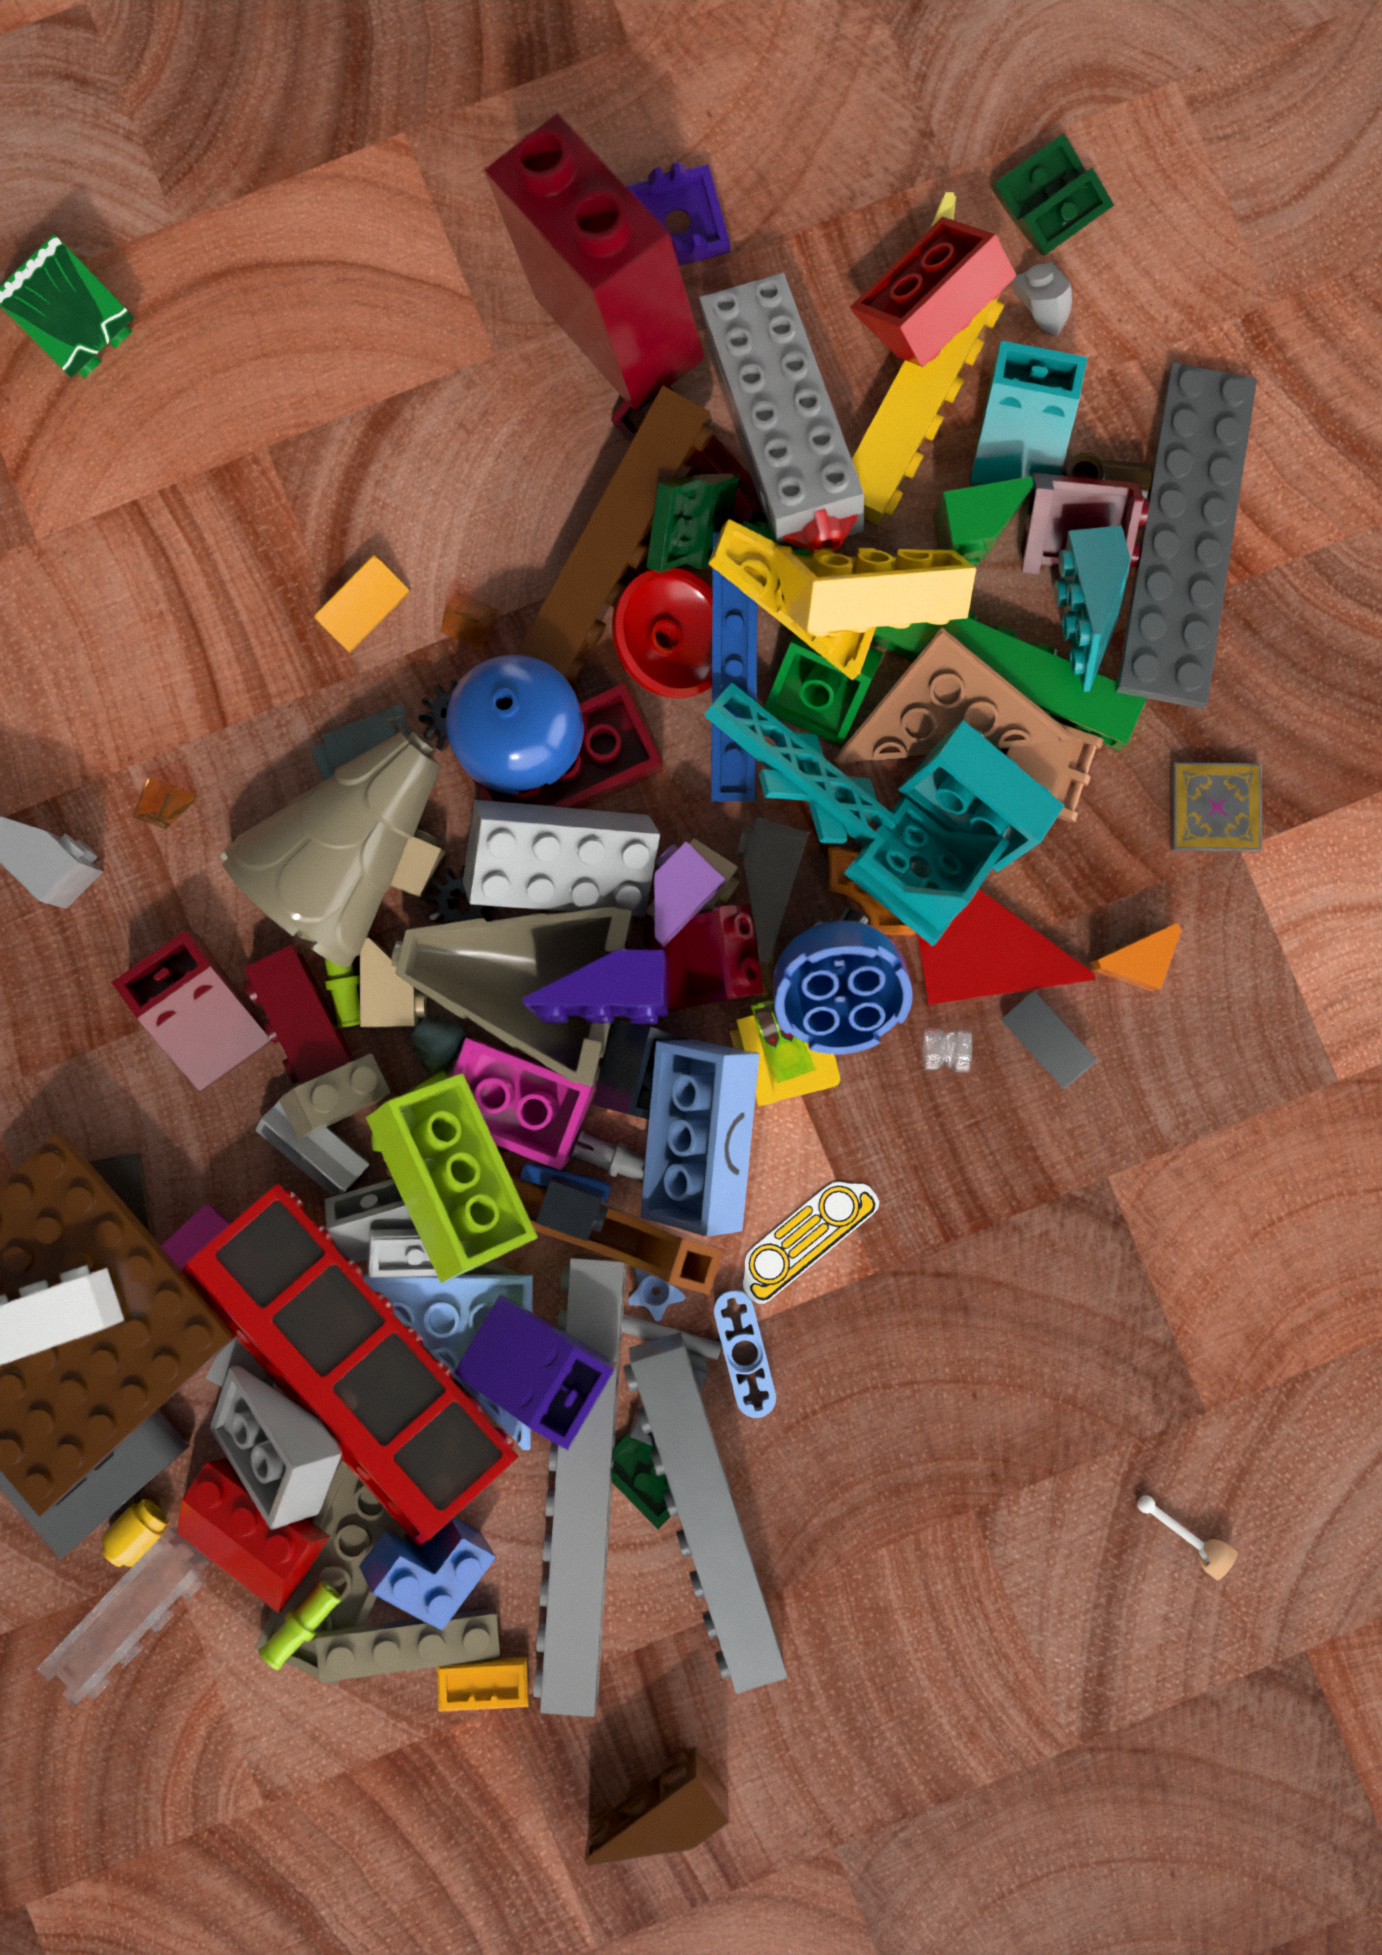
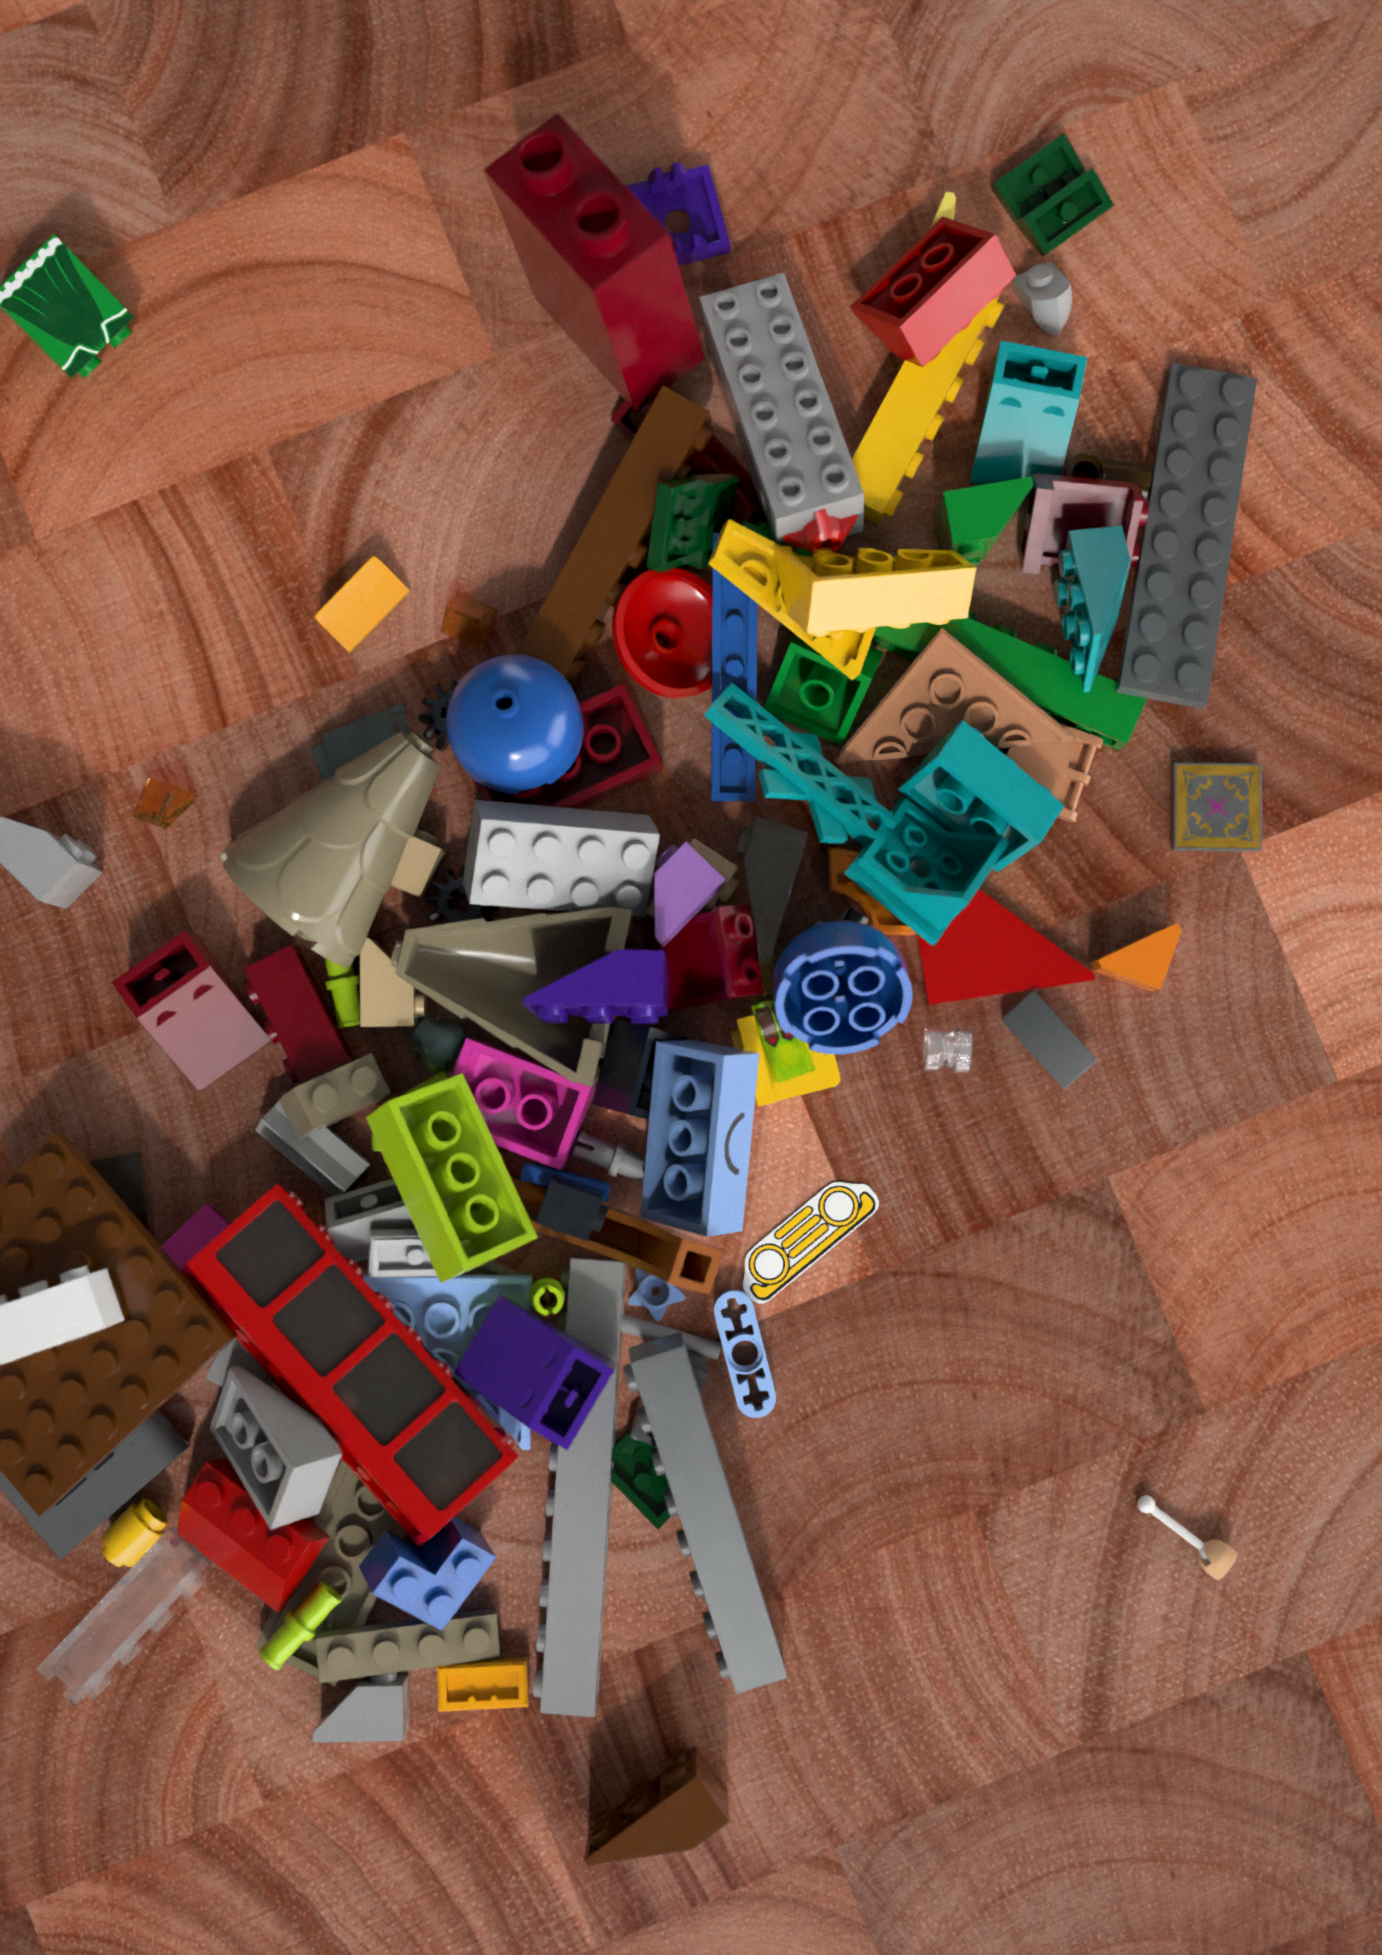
none -> light grey slope [312,1672,409,1743]
none -> lime pin [529,1277,565,1315]

